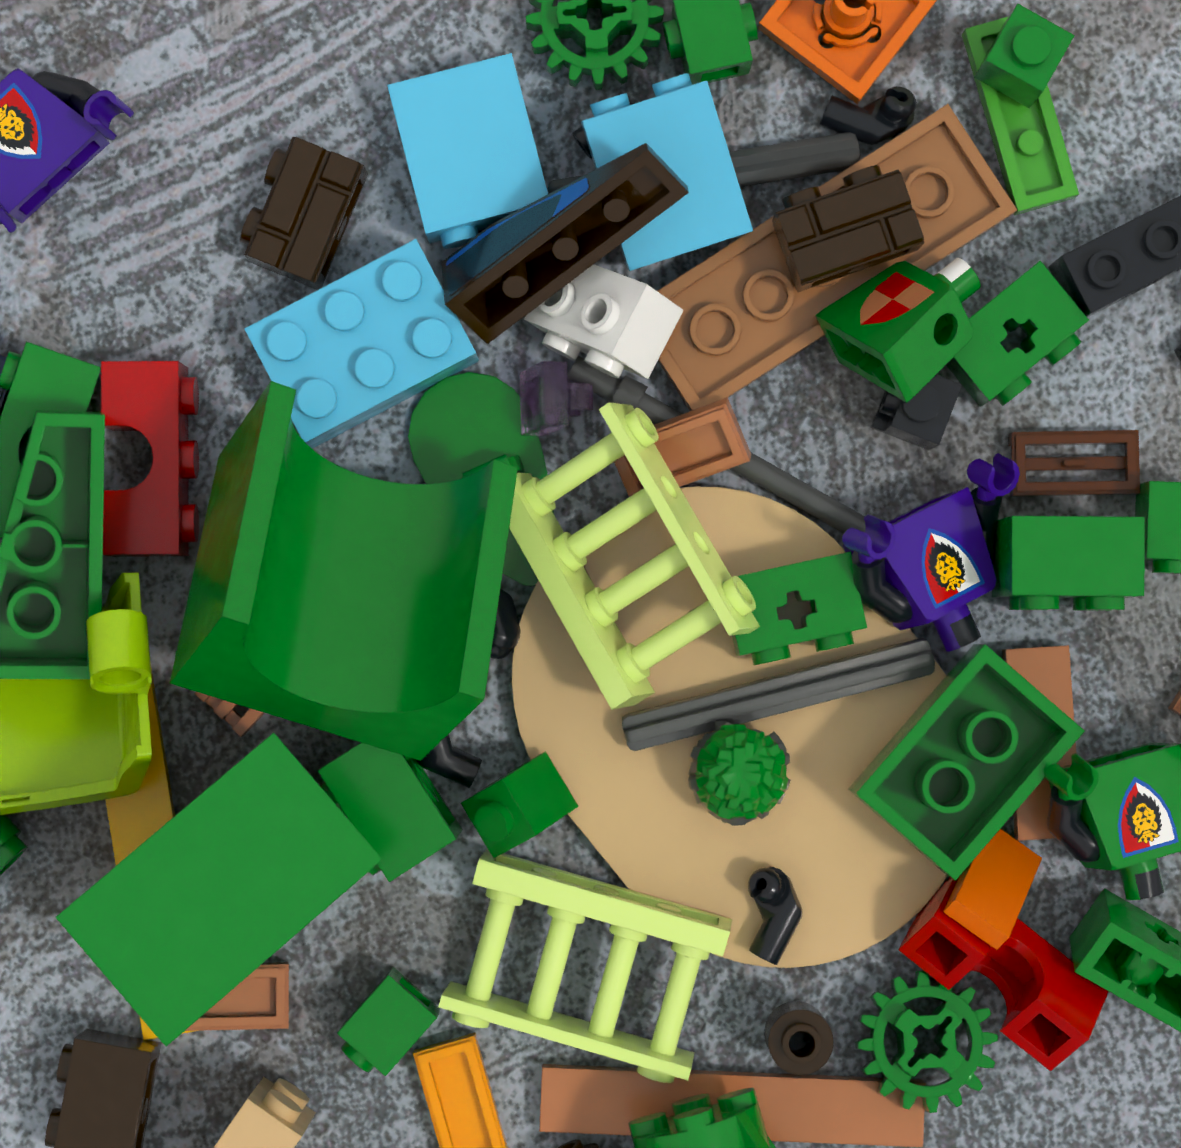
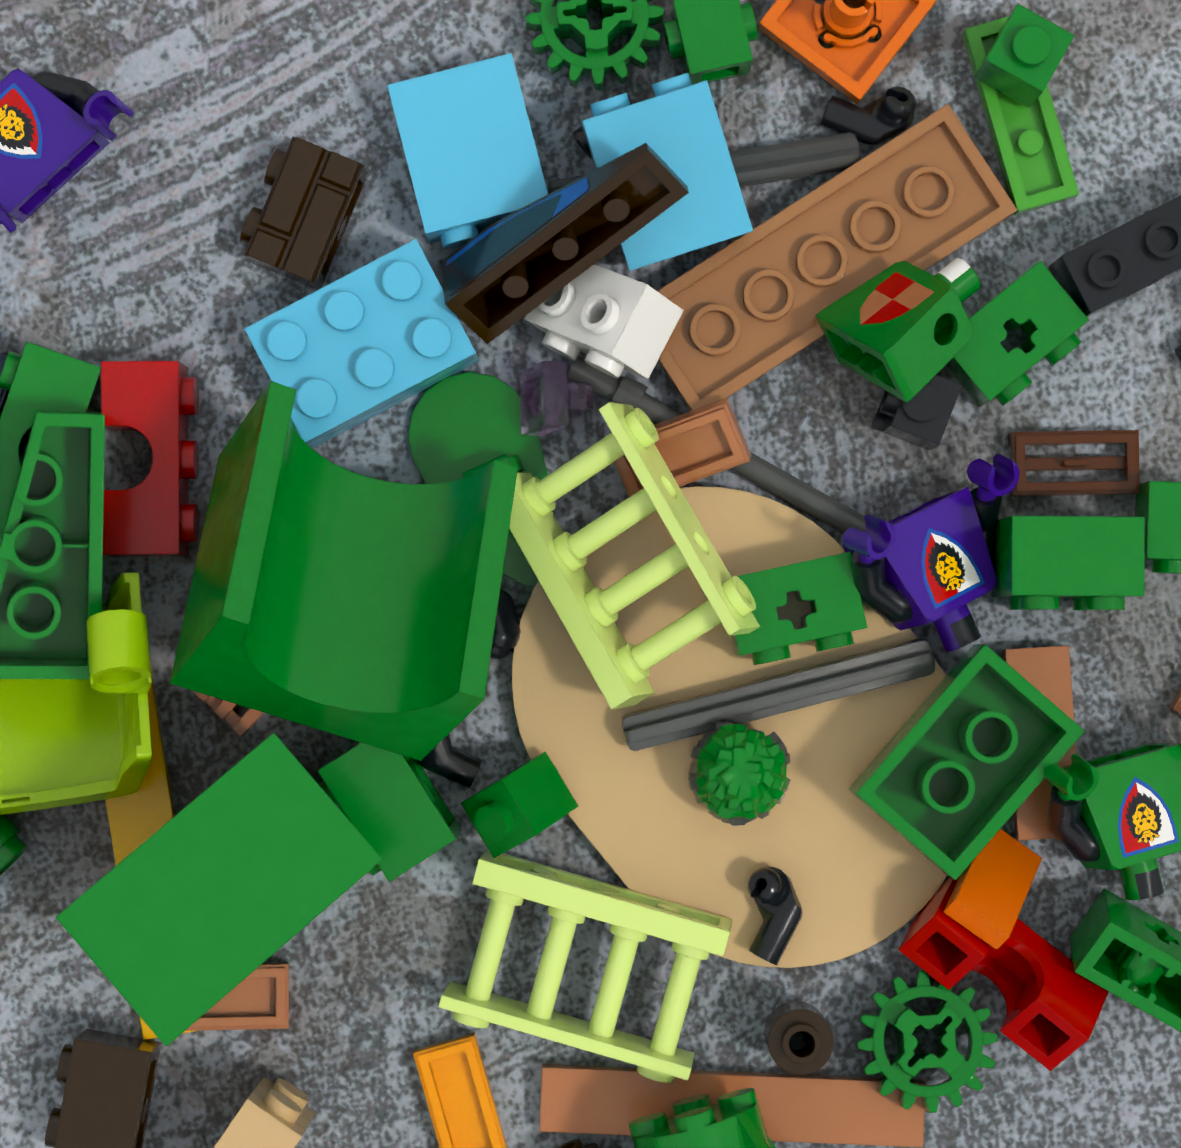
green brick [337,967,441,1076] -> none
dark brown brick [772,165,925,292] -> none

